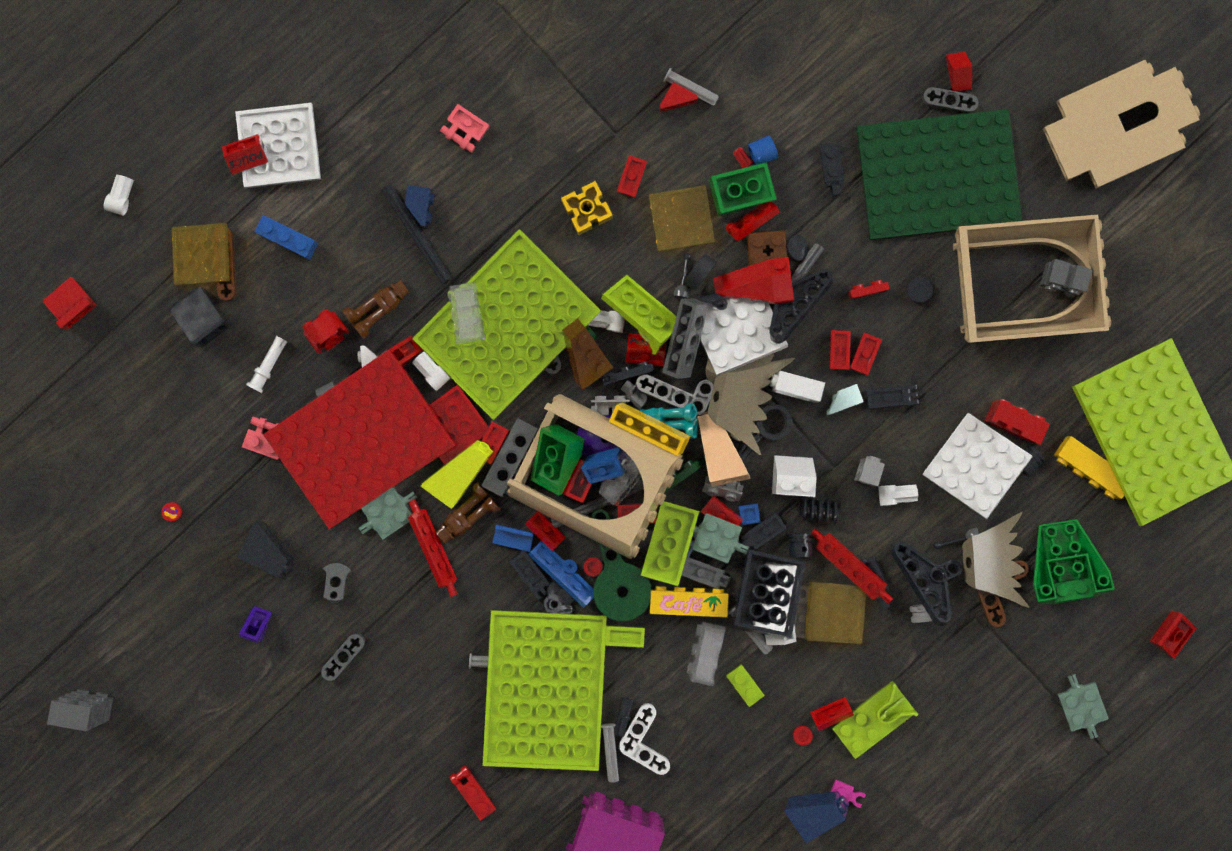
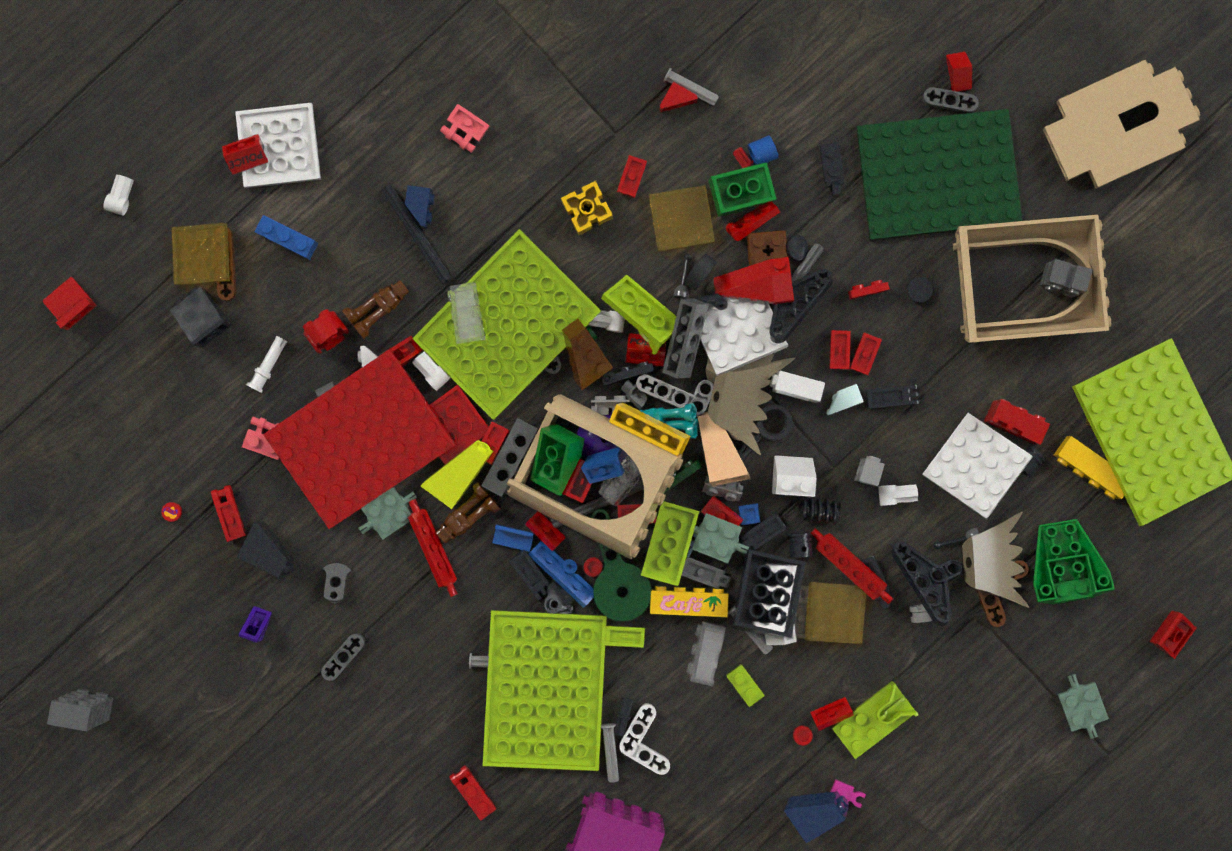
none -> red plate [211,485,247,542]

